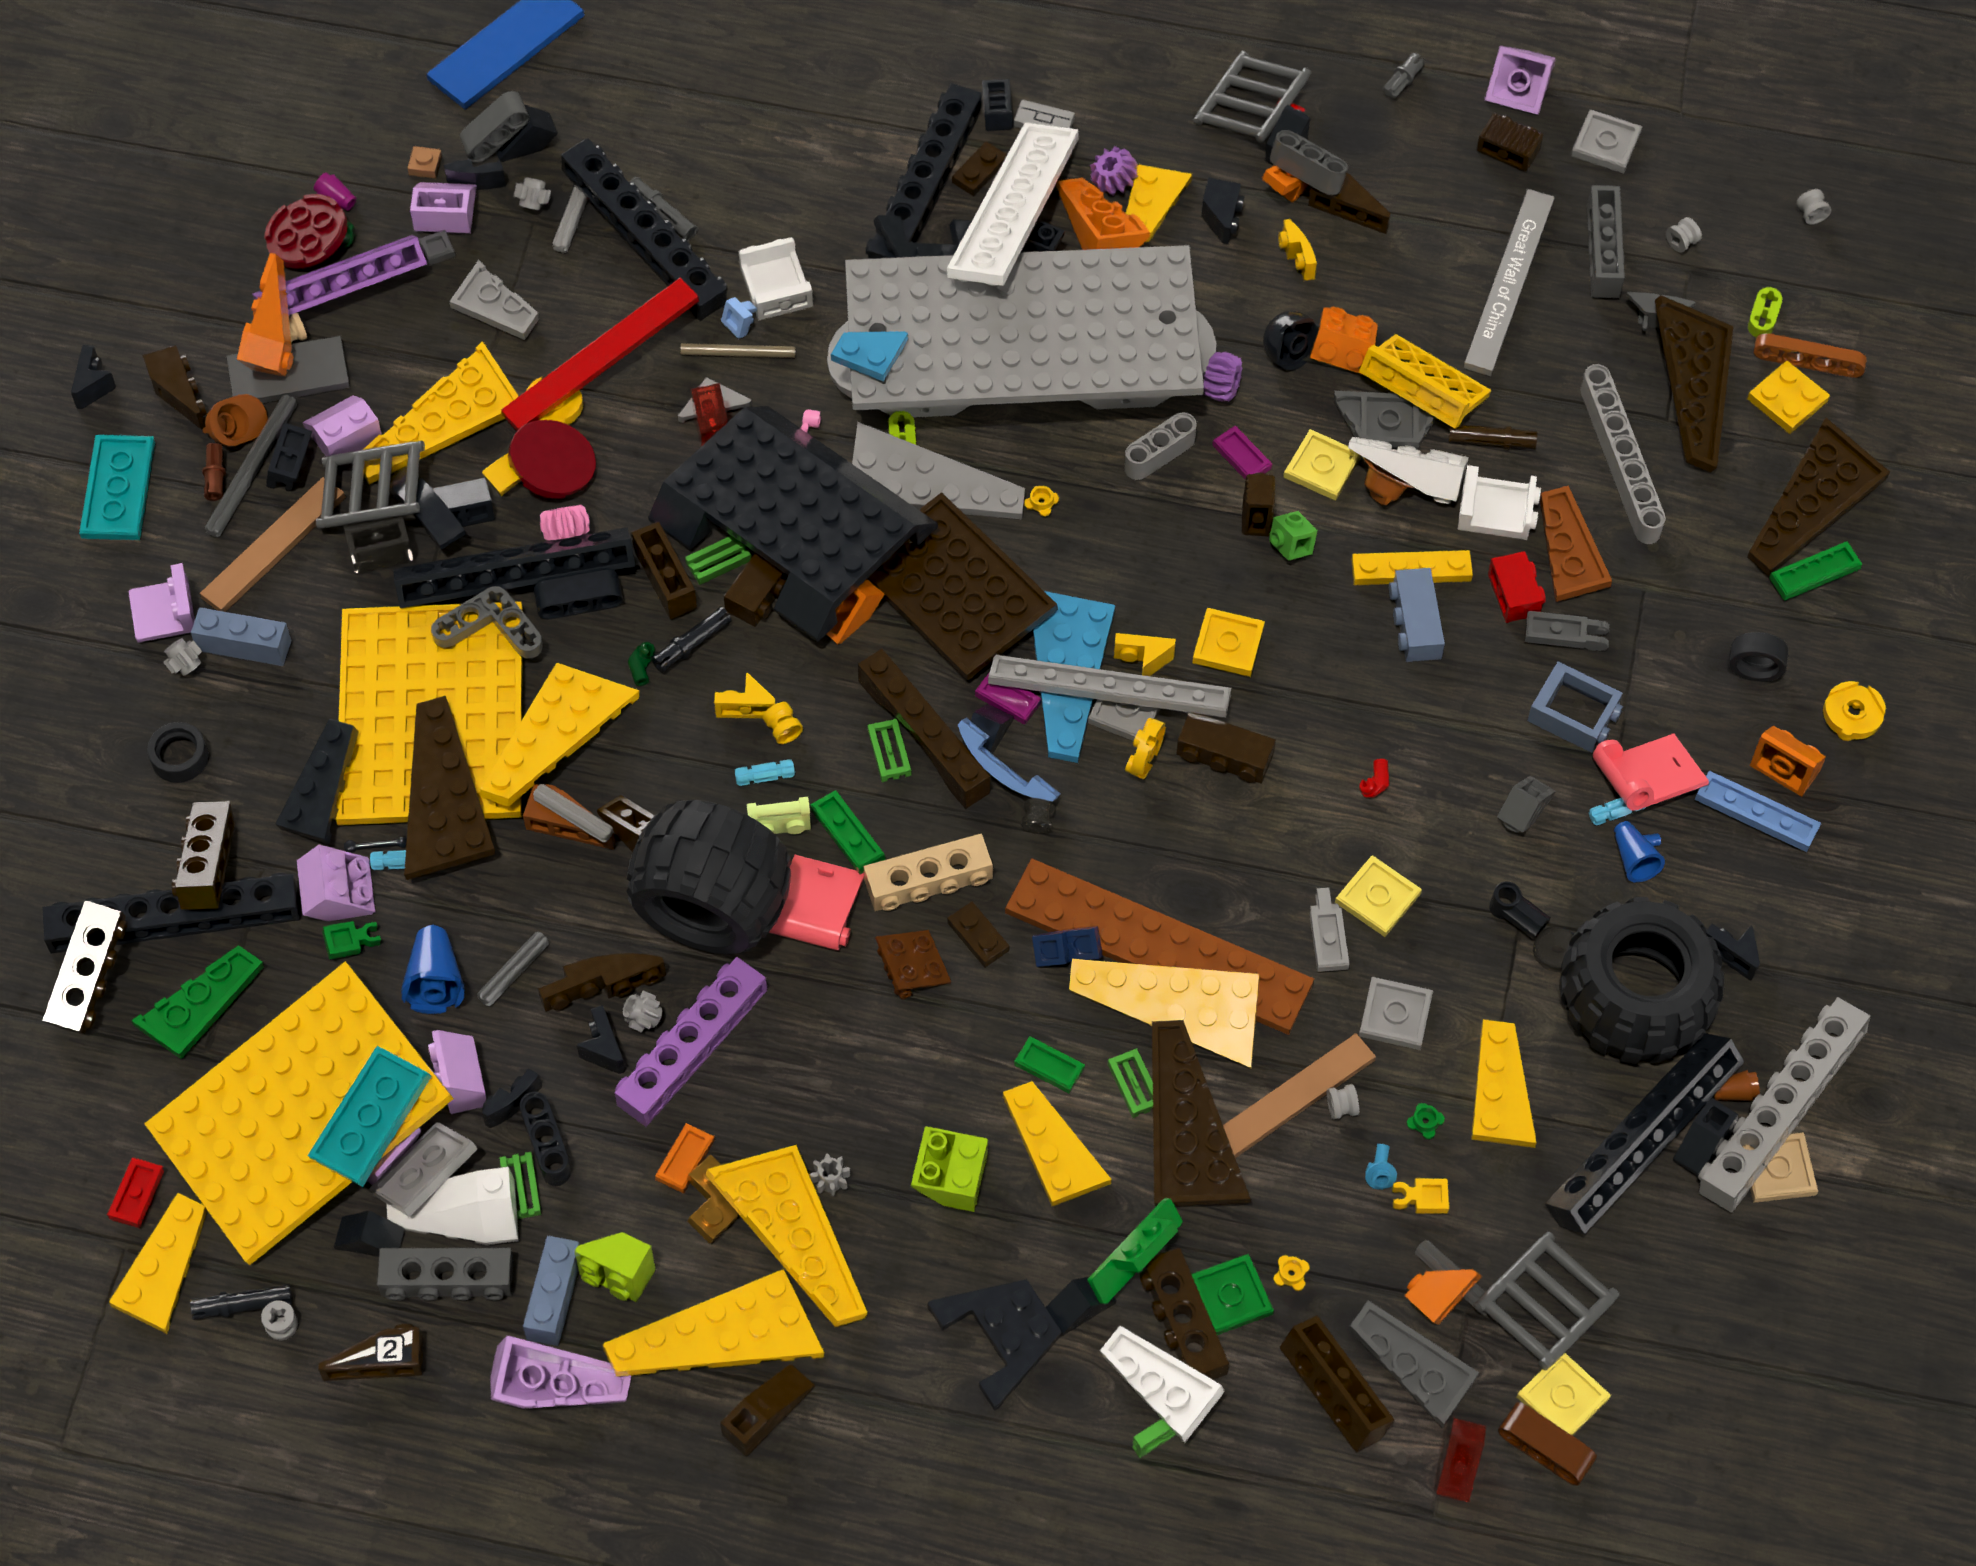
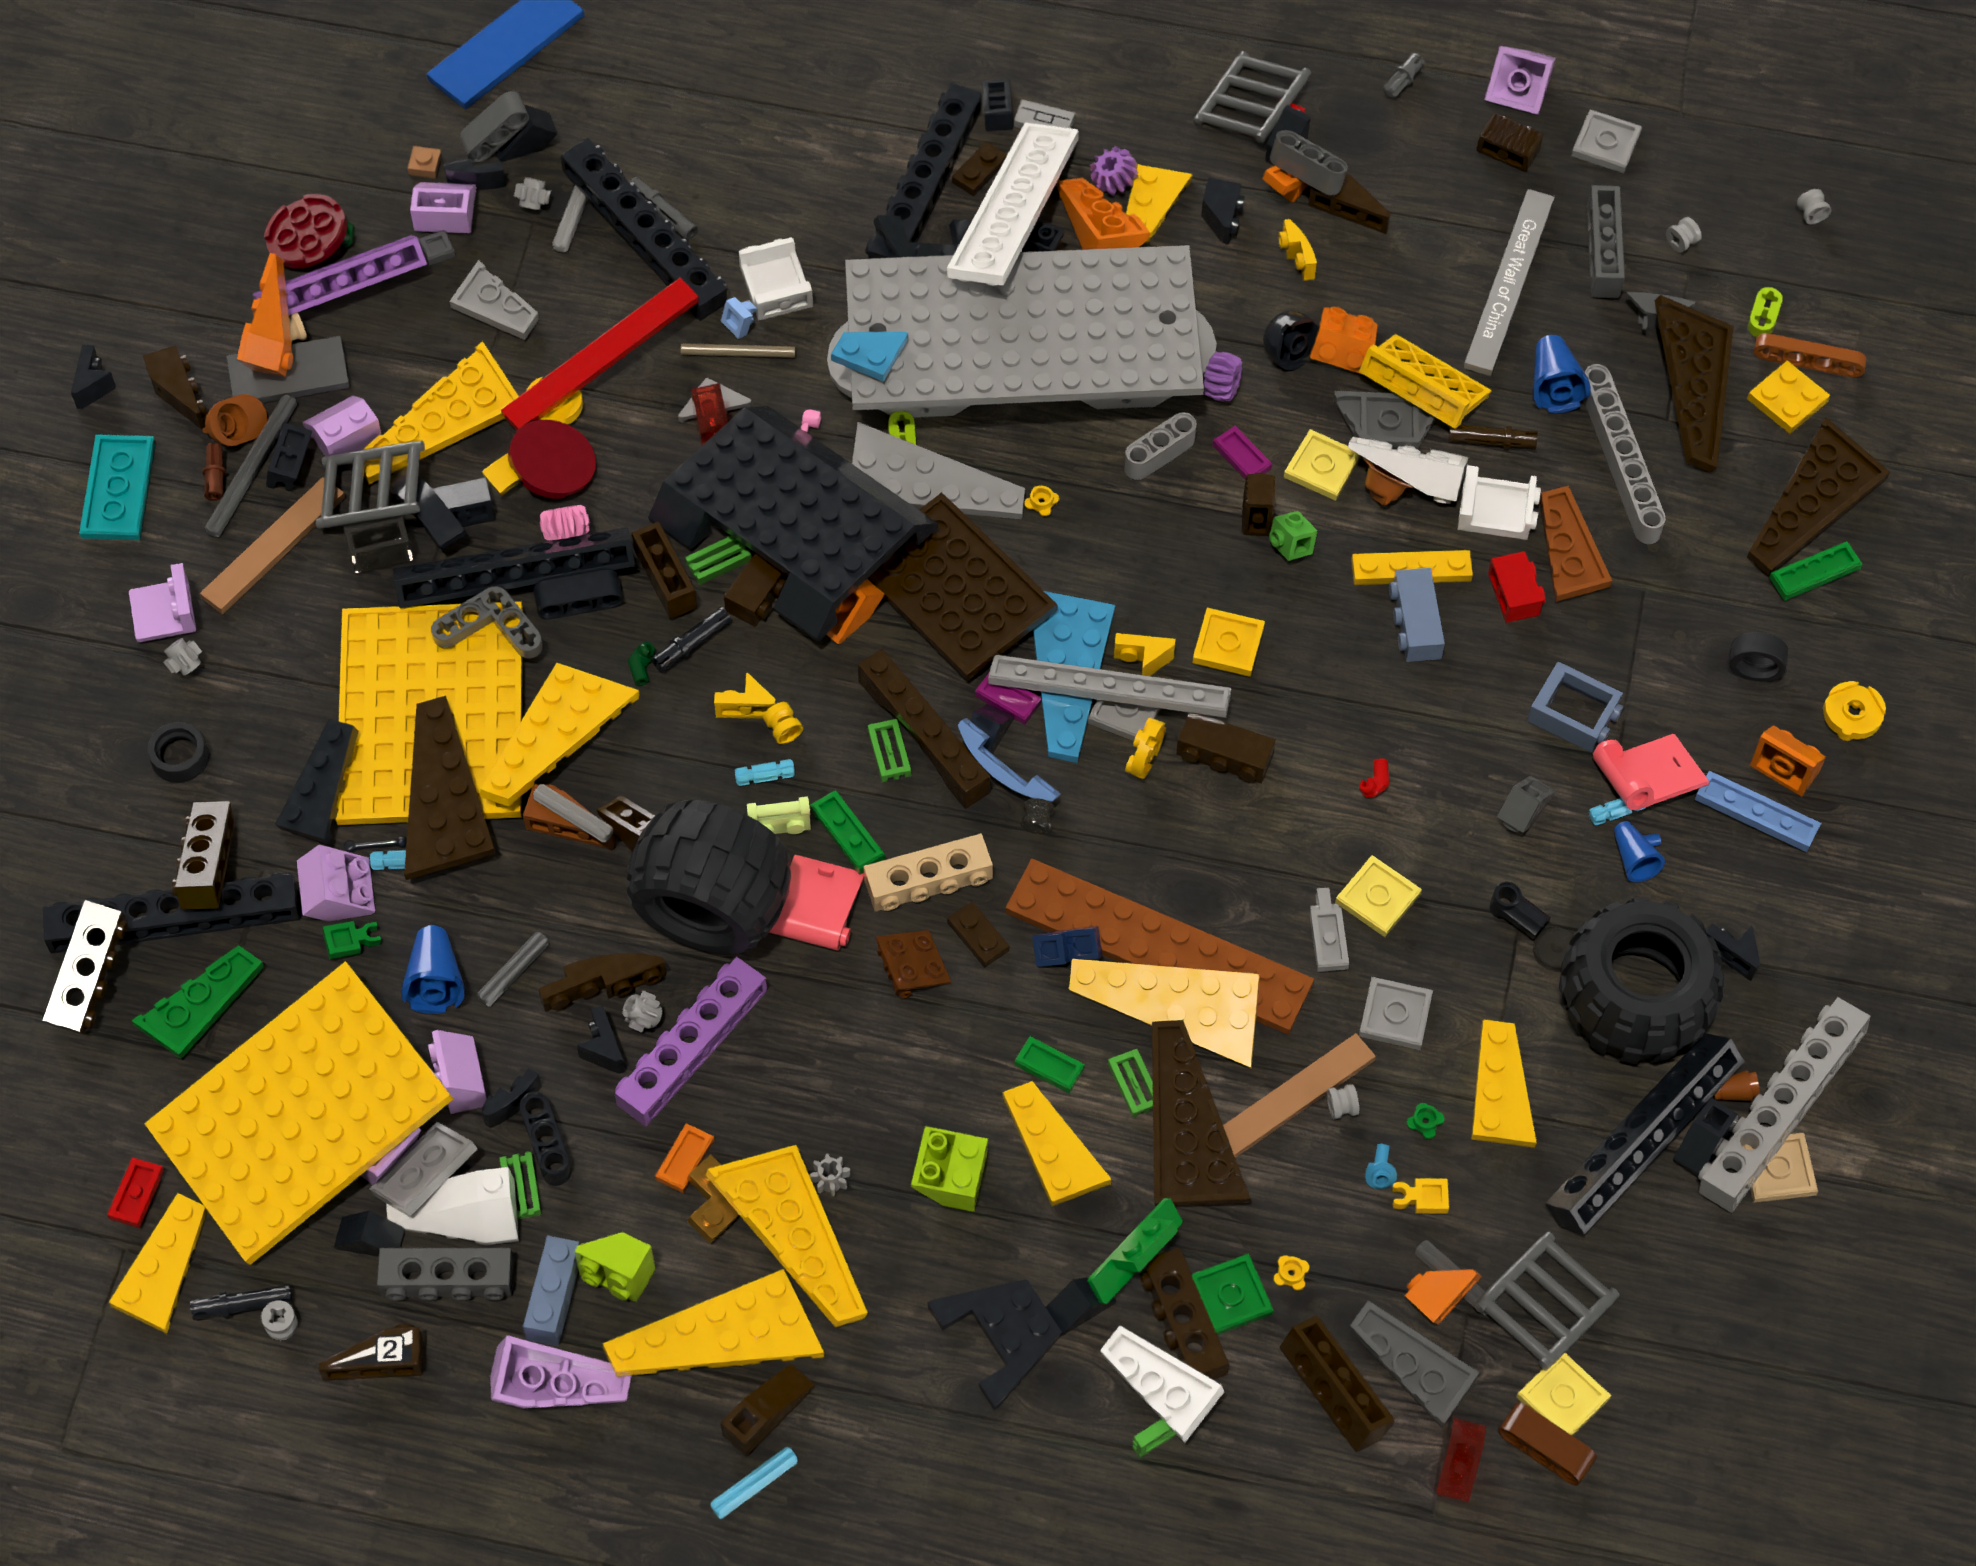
sand blue brick [191,607,291,666] -> none
teal tile [307,1046,432,1187] -> none
magenta cone [314,172,357,211] -> none
dark grey hinge [1525,611,1610,651] -> none
none -> medium azure axle [710,1447,798,1518]
none -> blue cone [1533,335,1591,414]

